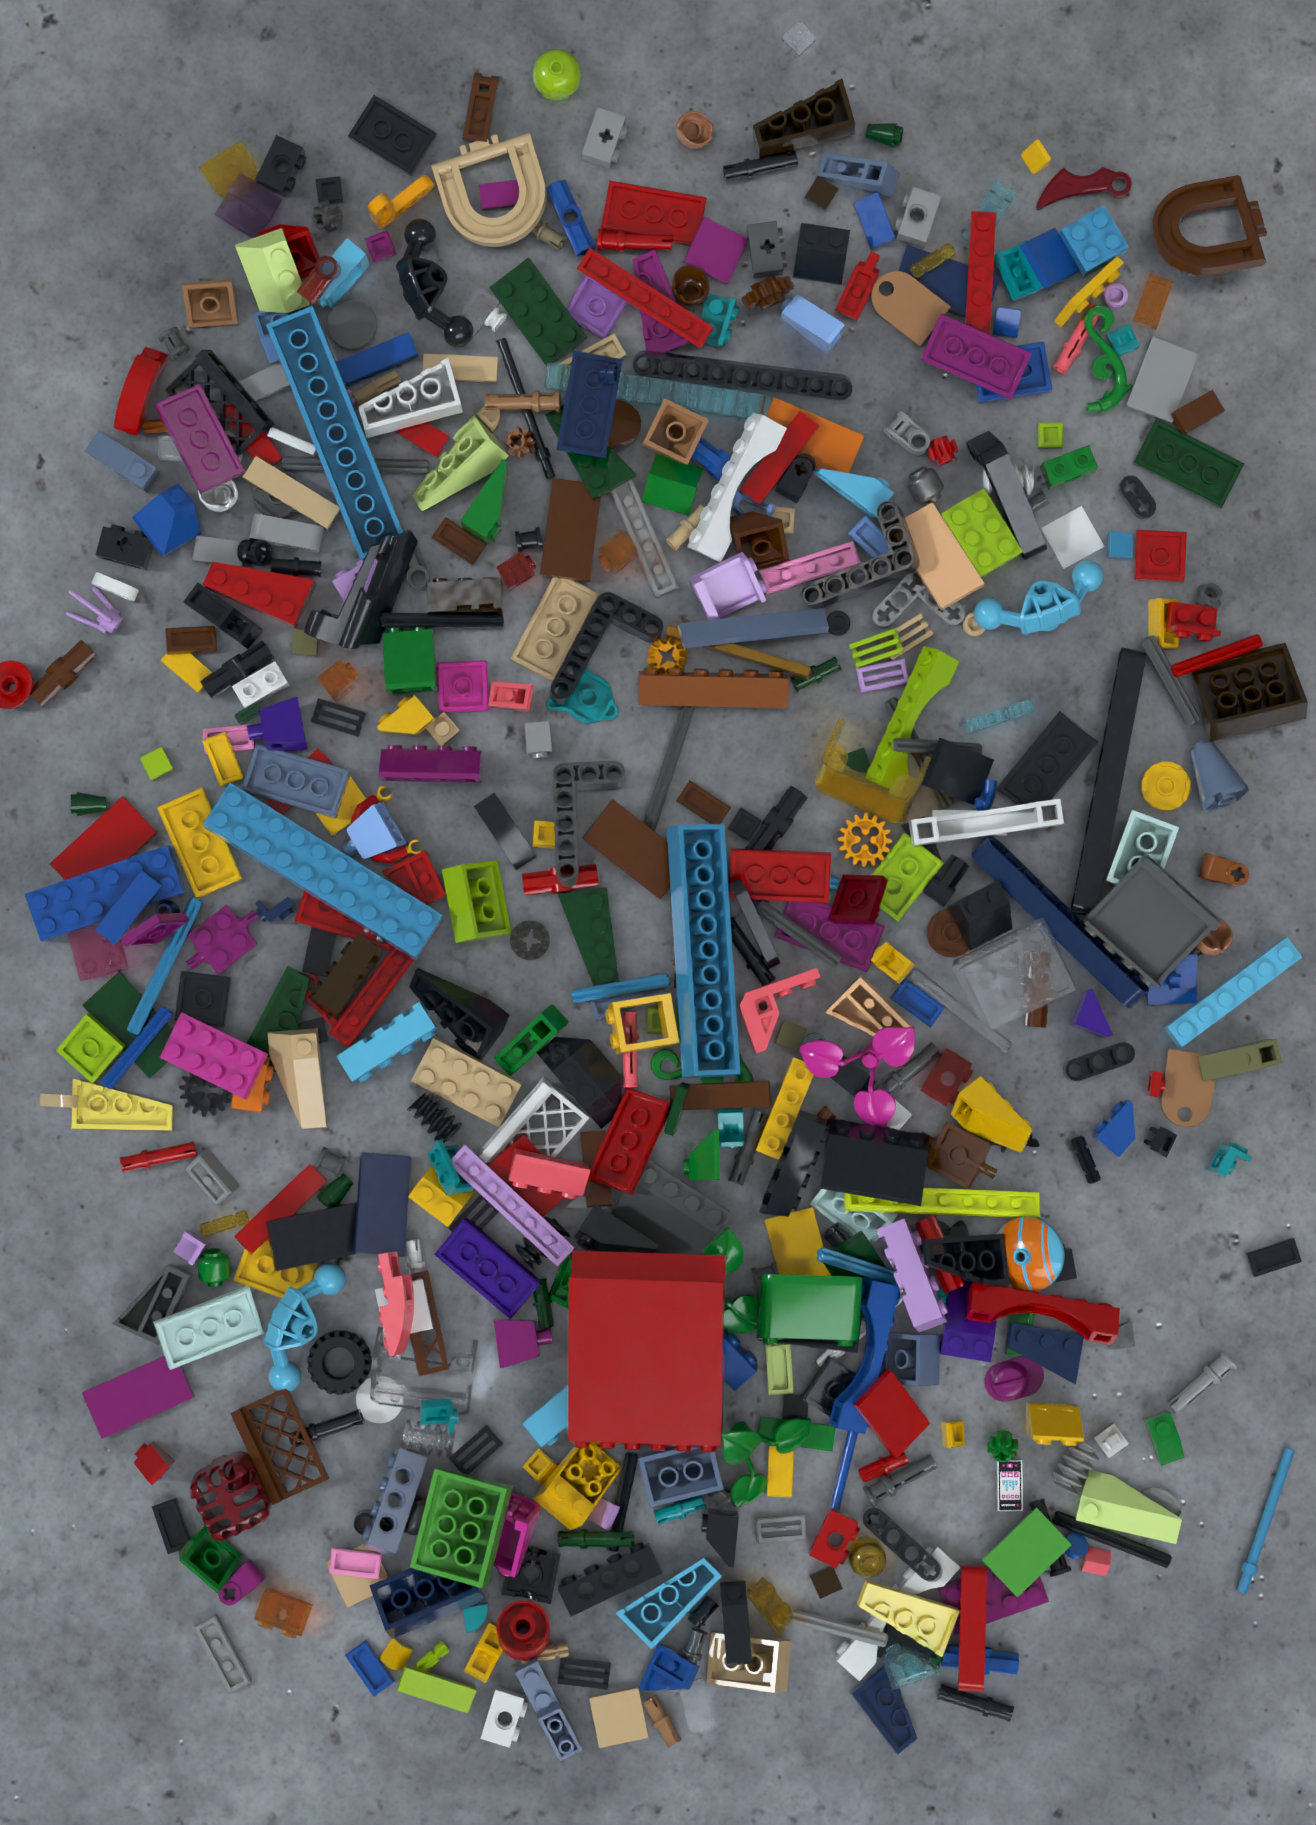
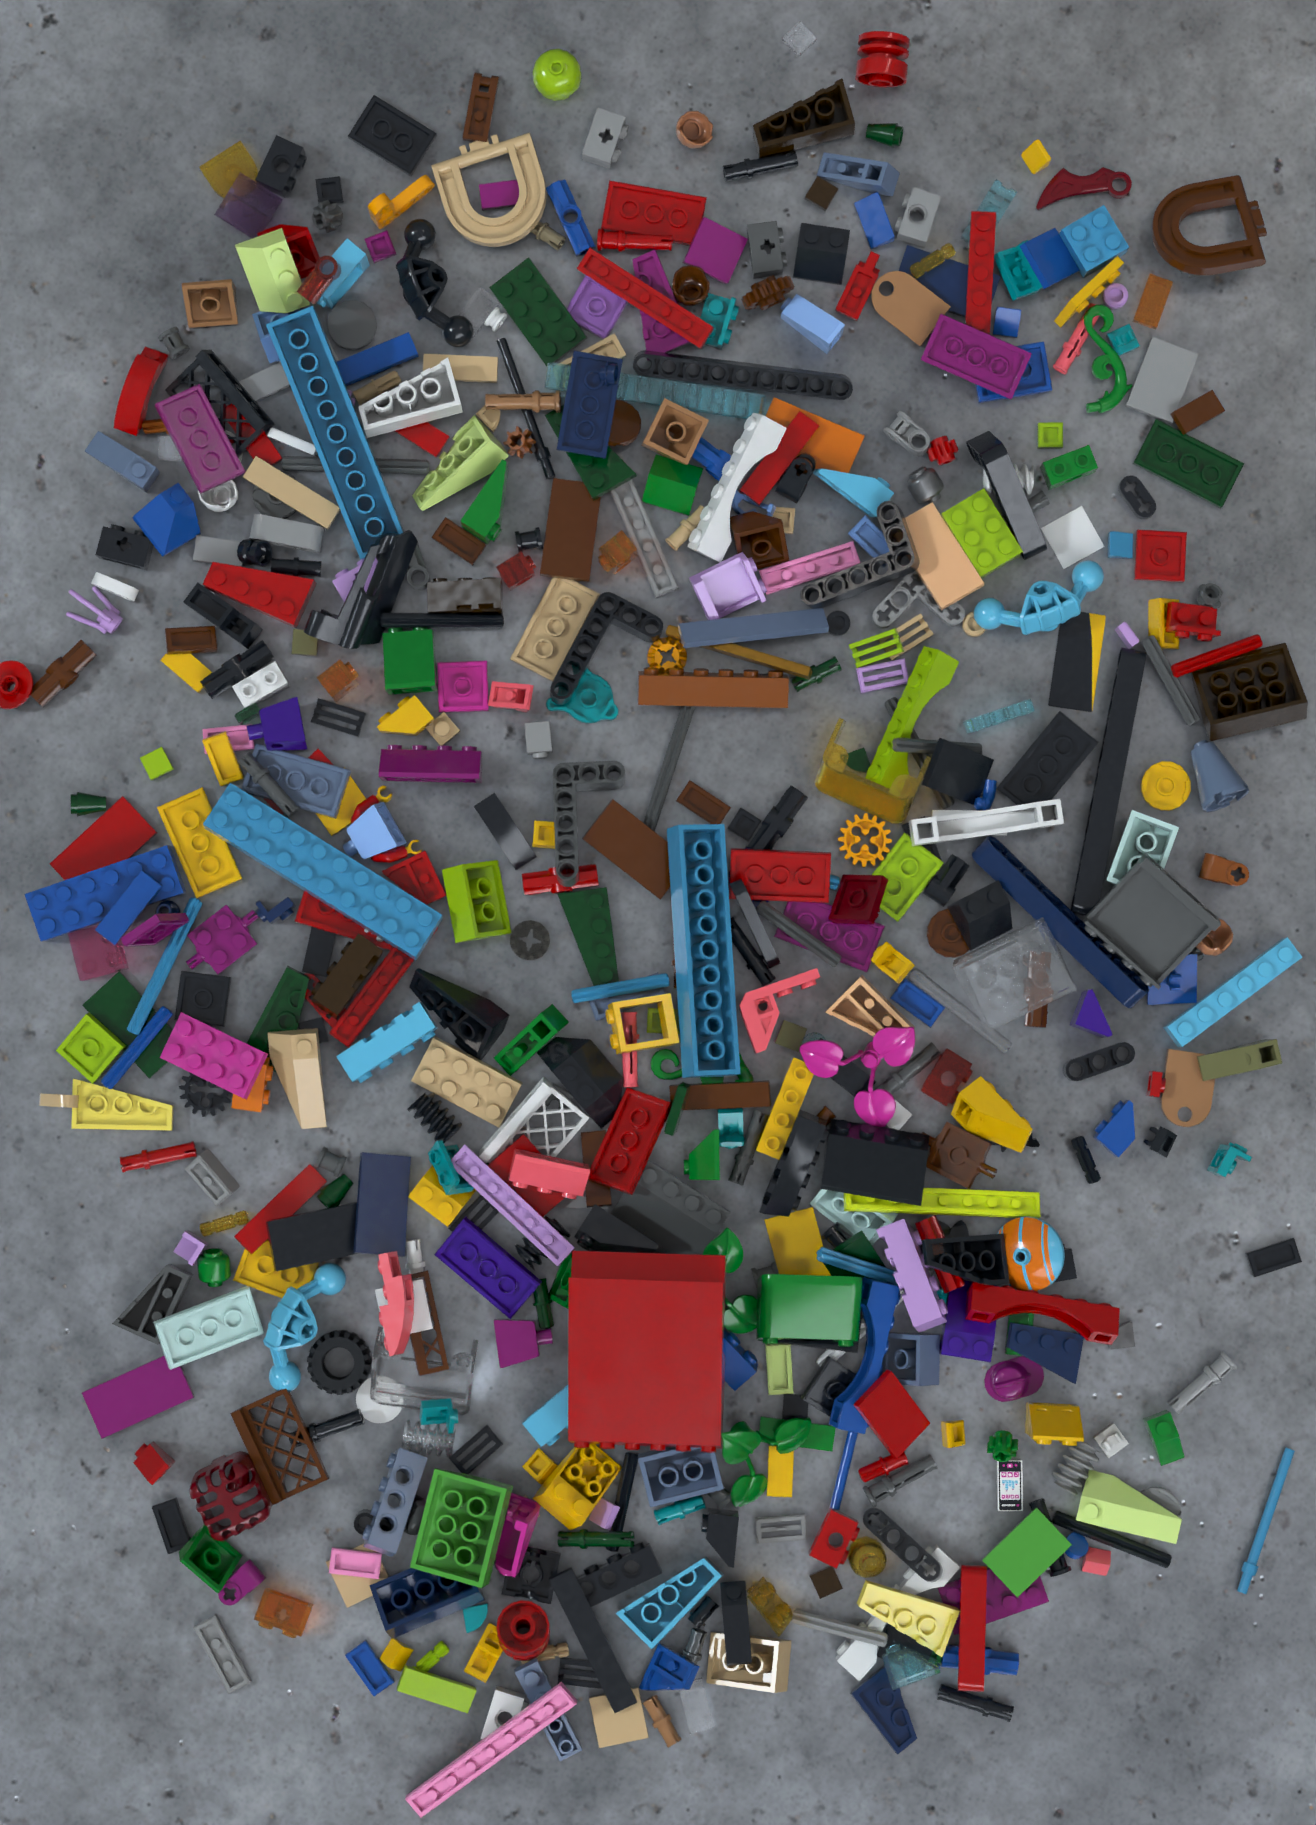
none -> dark grey pin [239,752,300,818]
none -> bright pink tile [405,1682,577,1818]
none -> black tile [549,1567,637,1713]
none -> red wheel [855,31,910,88]
none -> black sticker [1048,612,1106,712]
none -> lavender tile [1115,622,1139,649]

